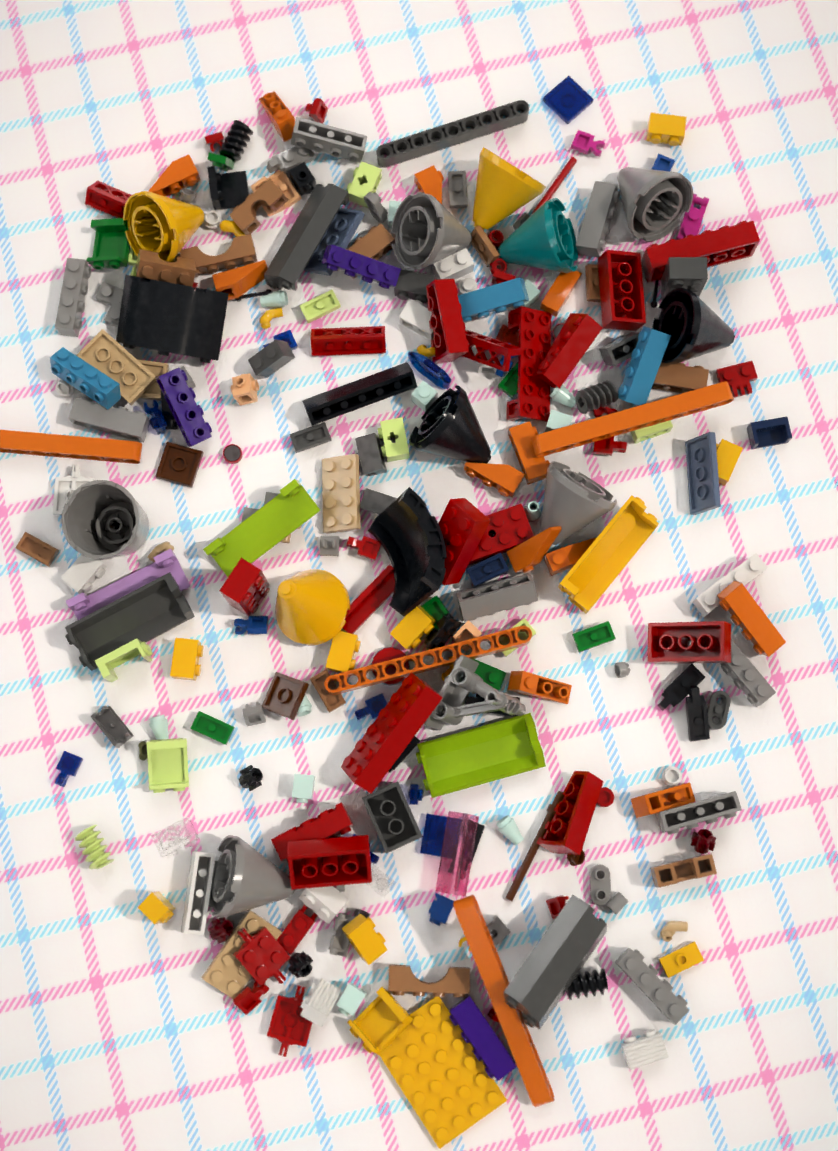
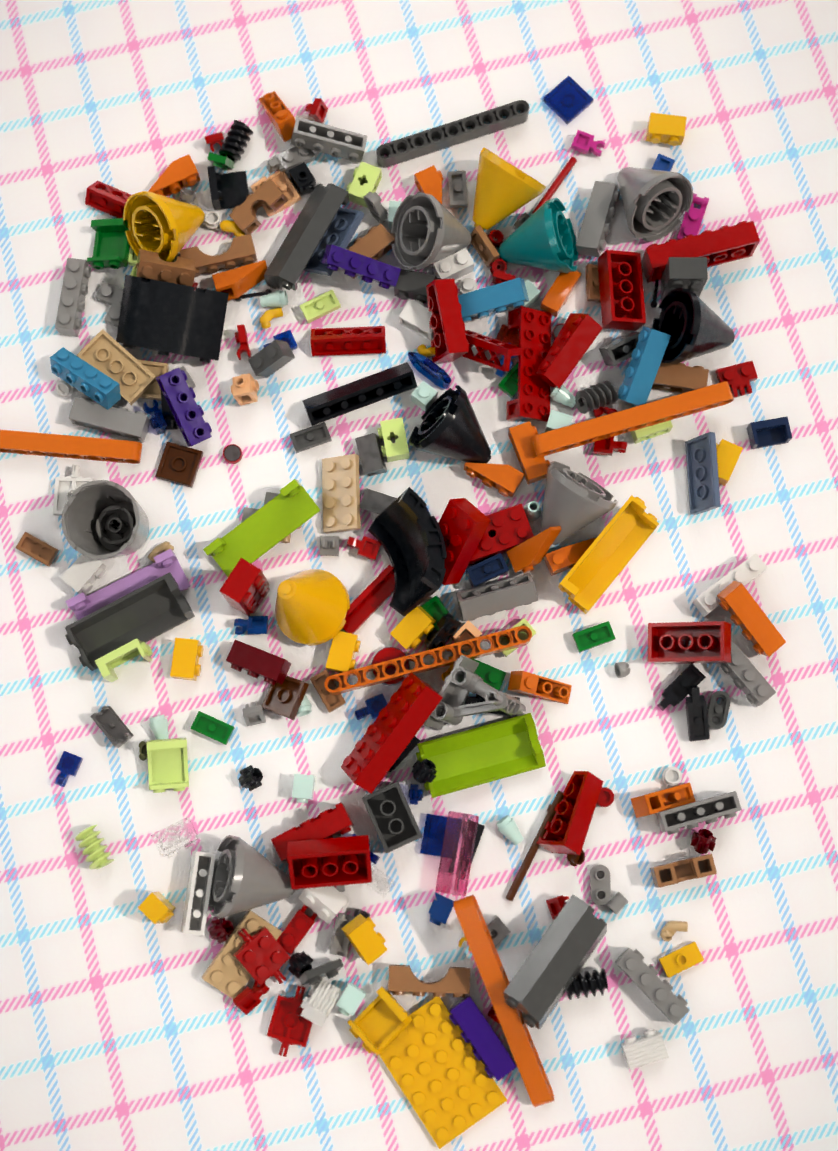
none -> dark red brick [226,639,291,685]
none -> red plate [235,324,252,360]
none -> dark grey plate [299,958,344,986]
none -> black gear [411,759,437,784]

